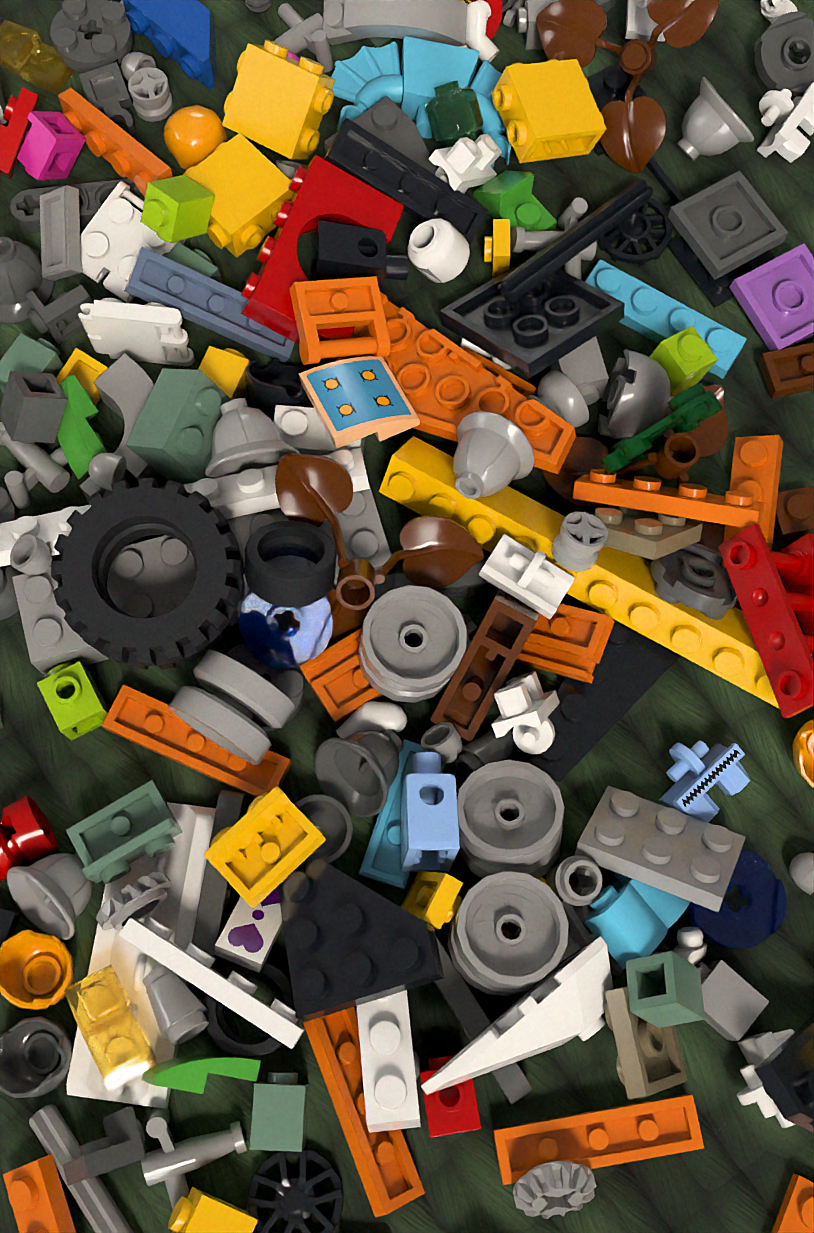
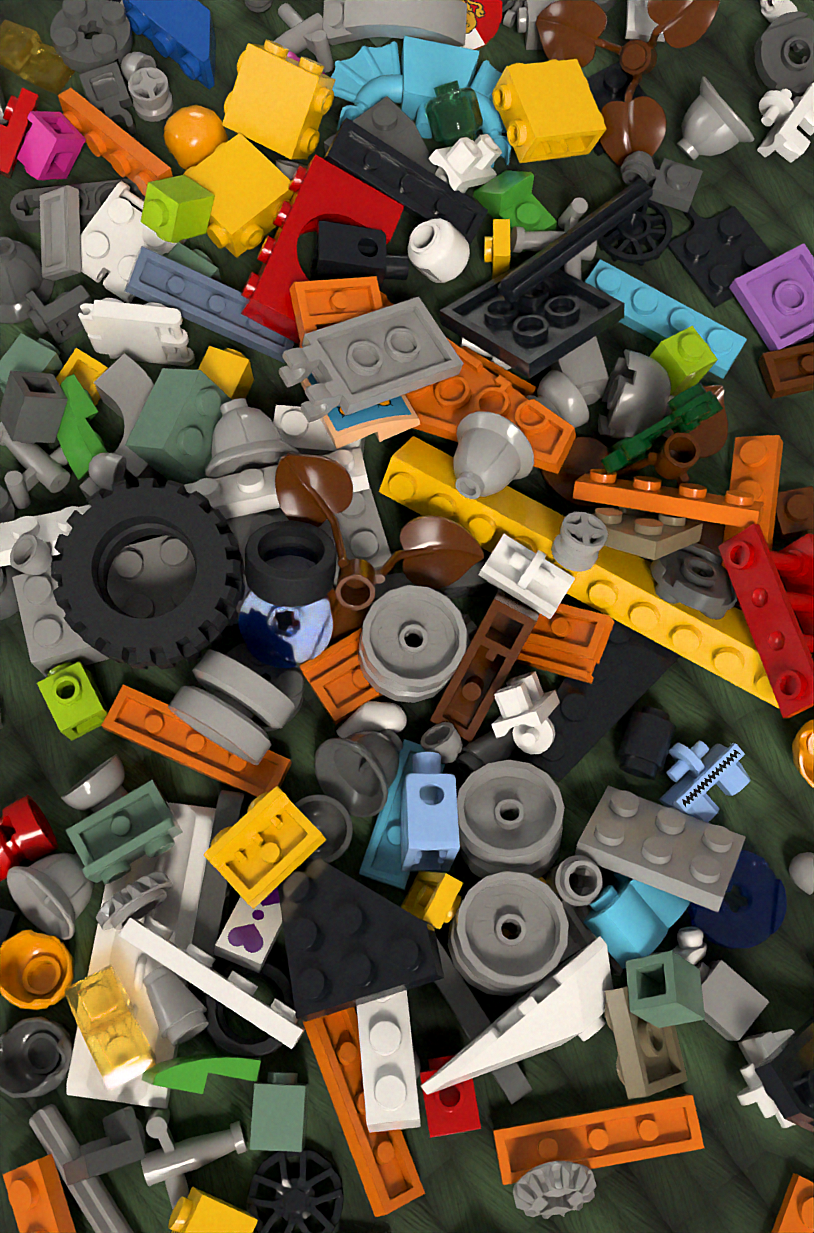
black hair [245,359,310,415] -> none
white arm [465,0,500,62] -> none
dark grey plate [668,170,788,280] -> none
none -> light grey piece [61,754,128,813]
none -> light grey tile [279,297,463,423]
none -> black brick [618,707,676,780]
none -> dark grey plate [621,151,703,212]

